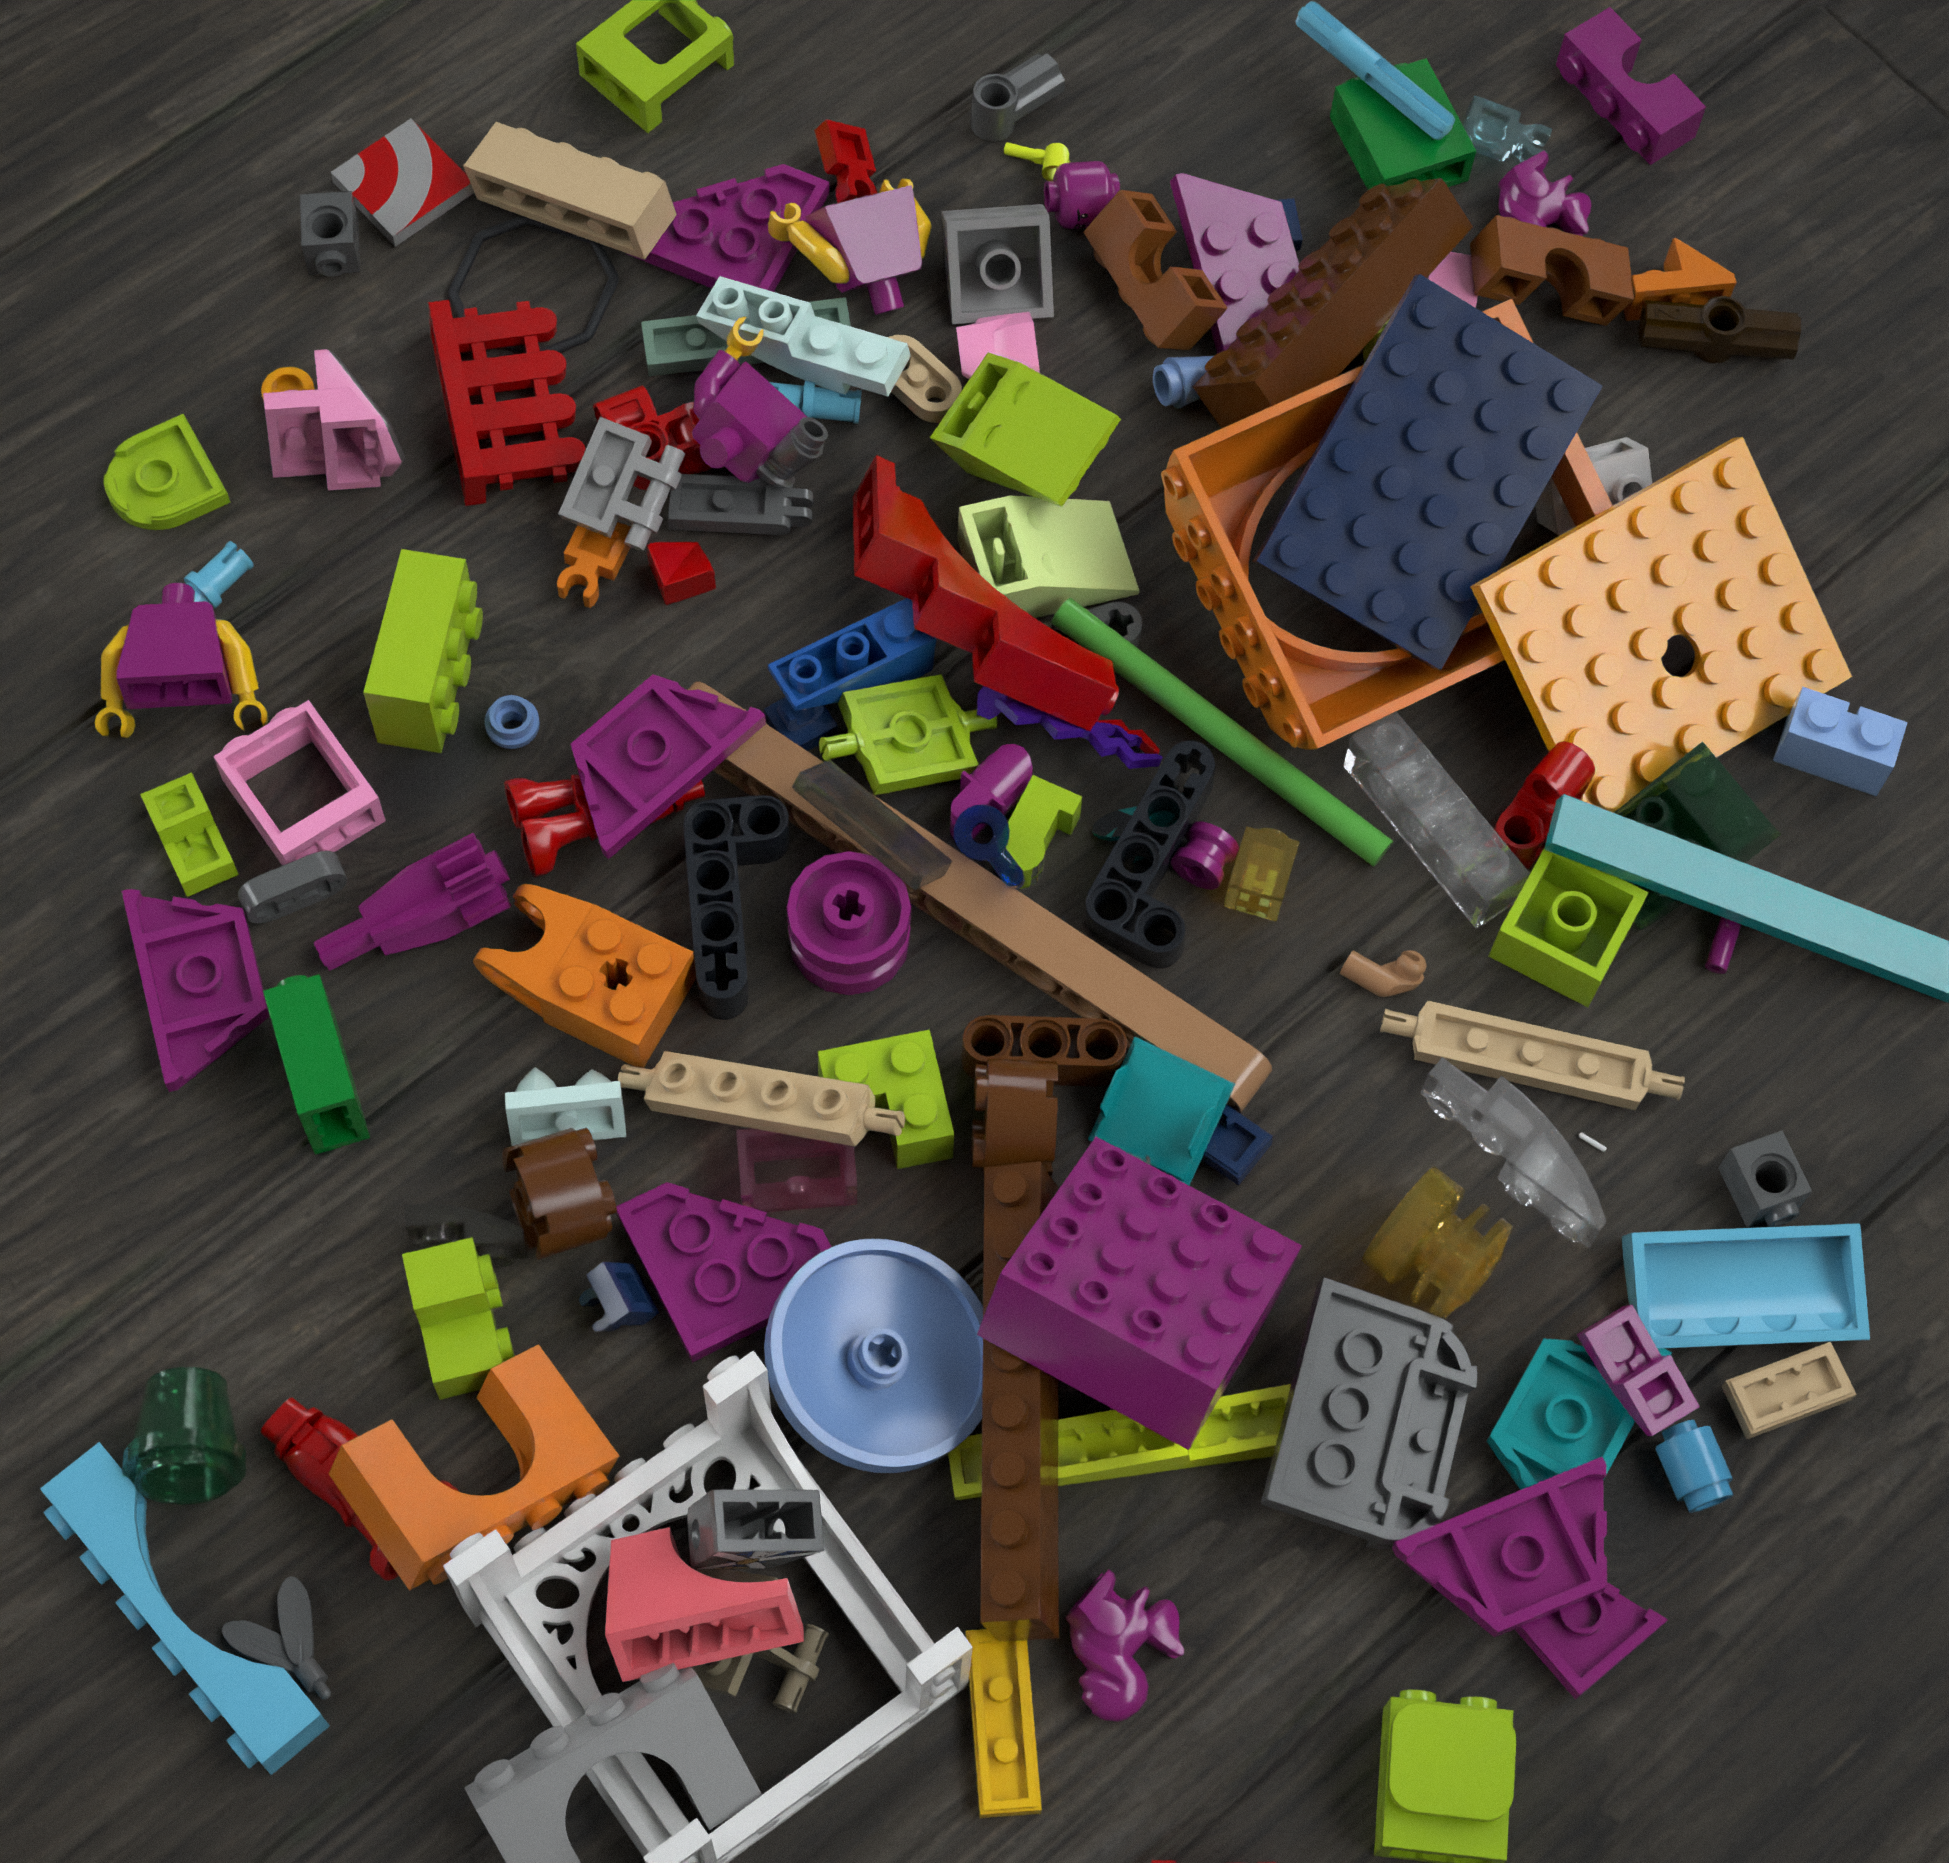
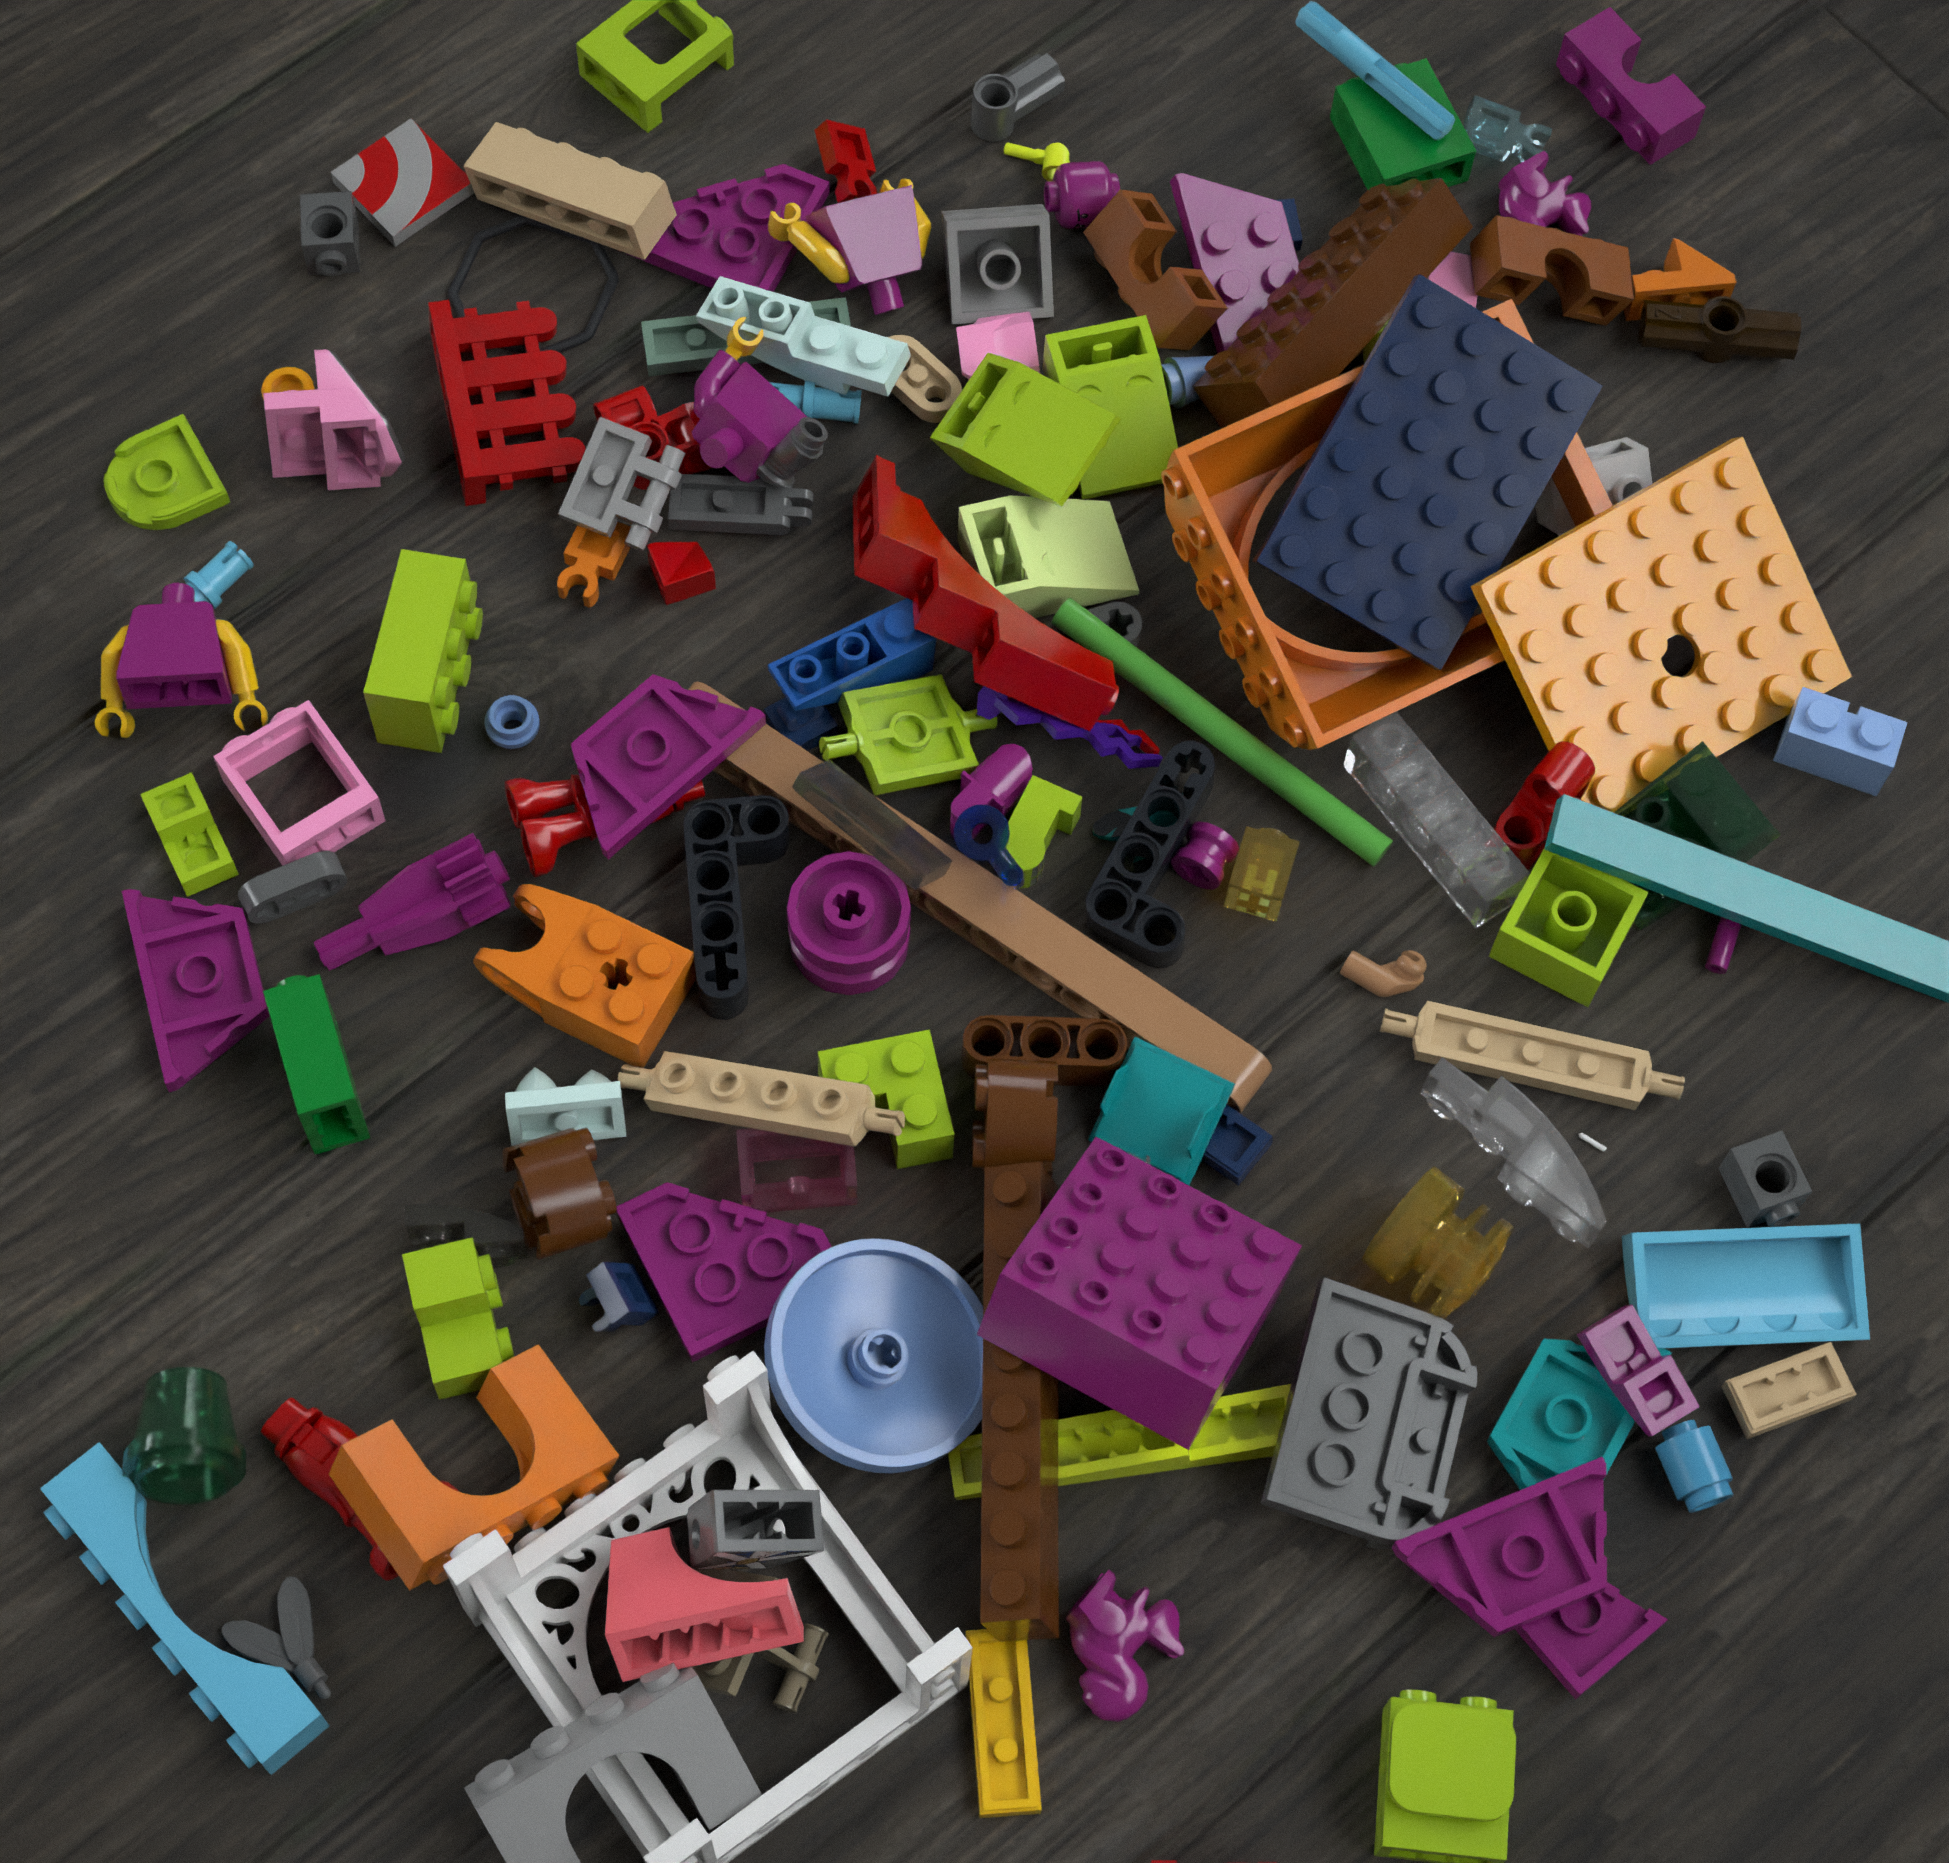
none -> lime slope [1042,315,1178,500]

